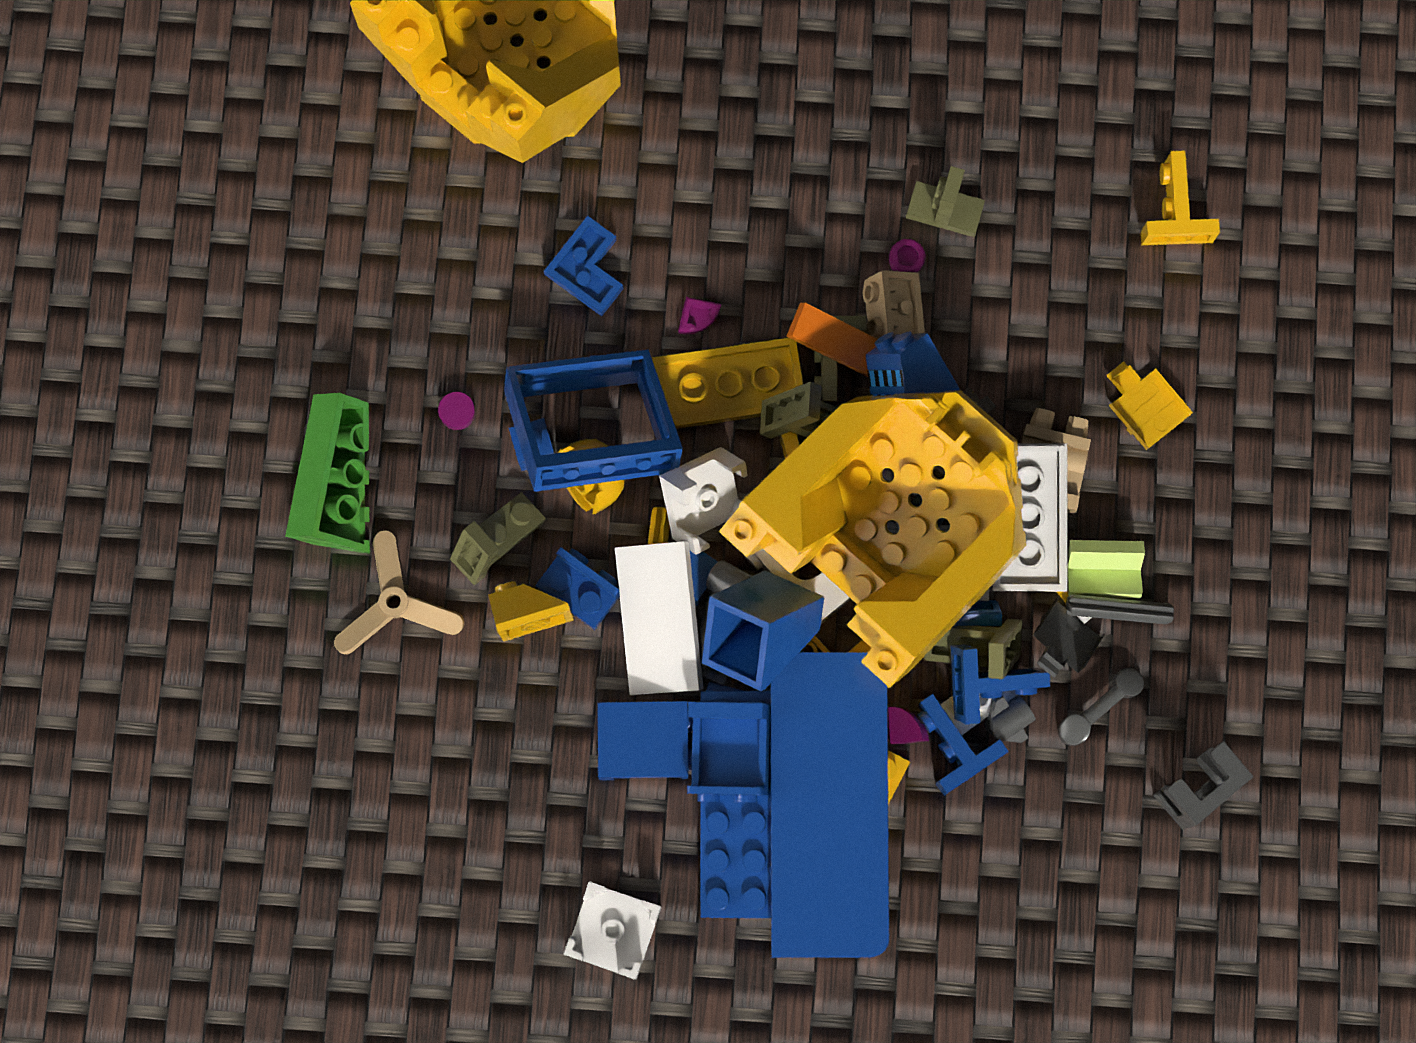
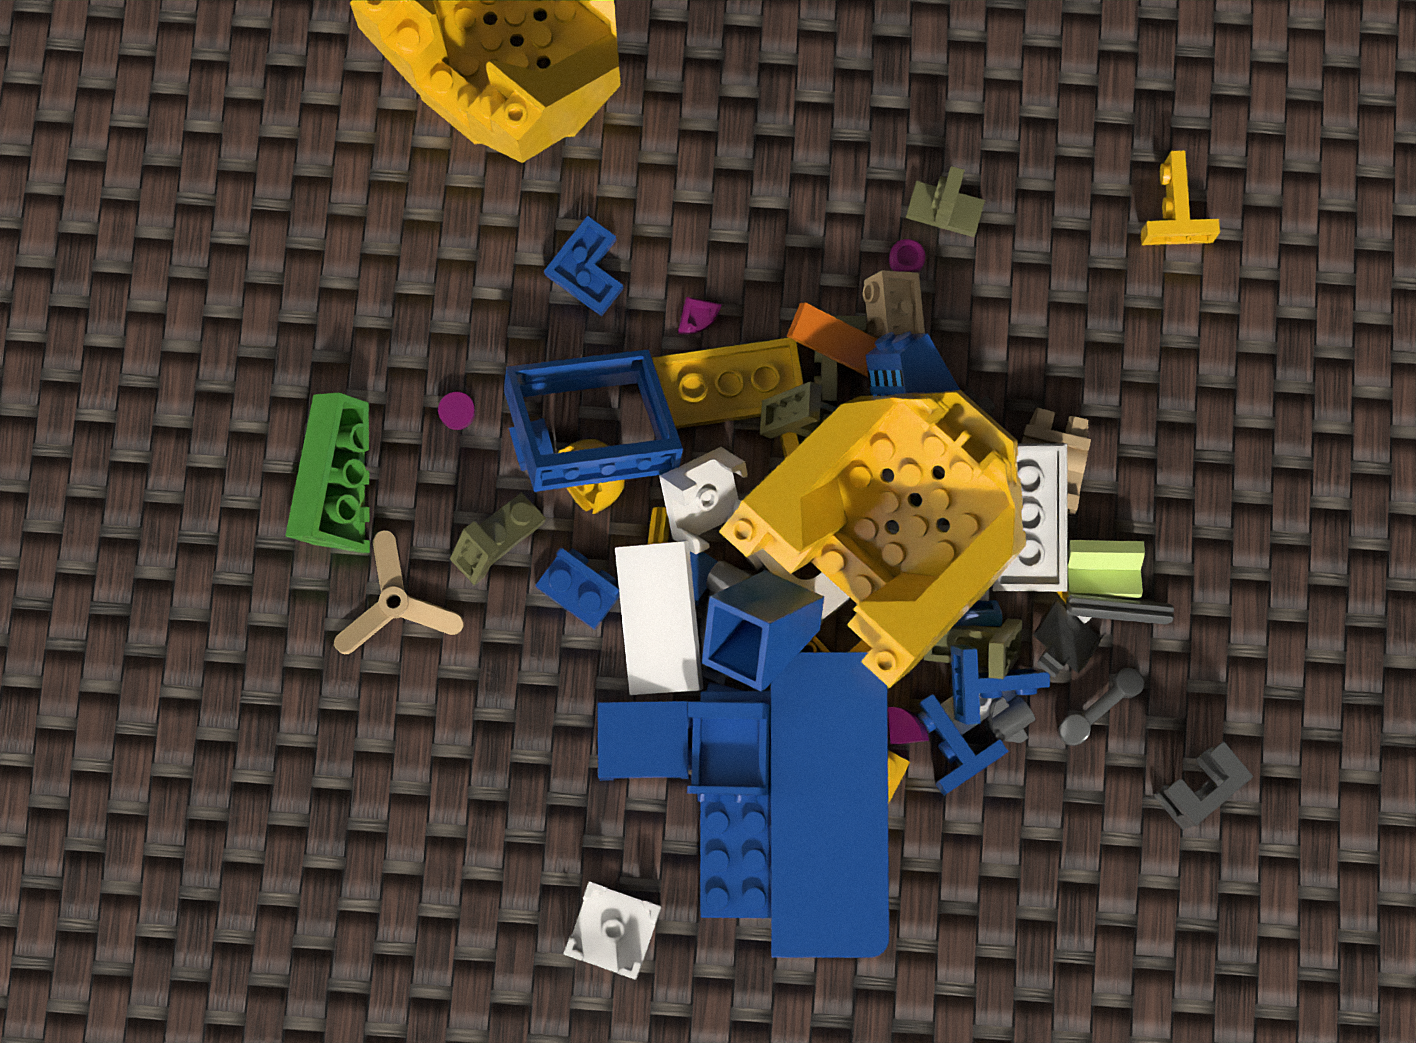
yellow slope [488,581,574,642] -> none
yellow piece [1107,362,1193,450] -> none

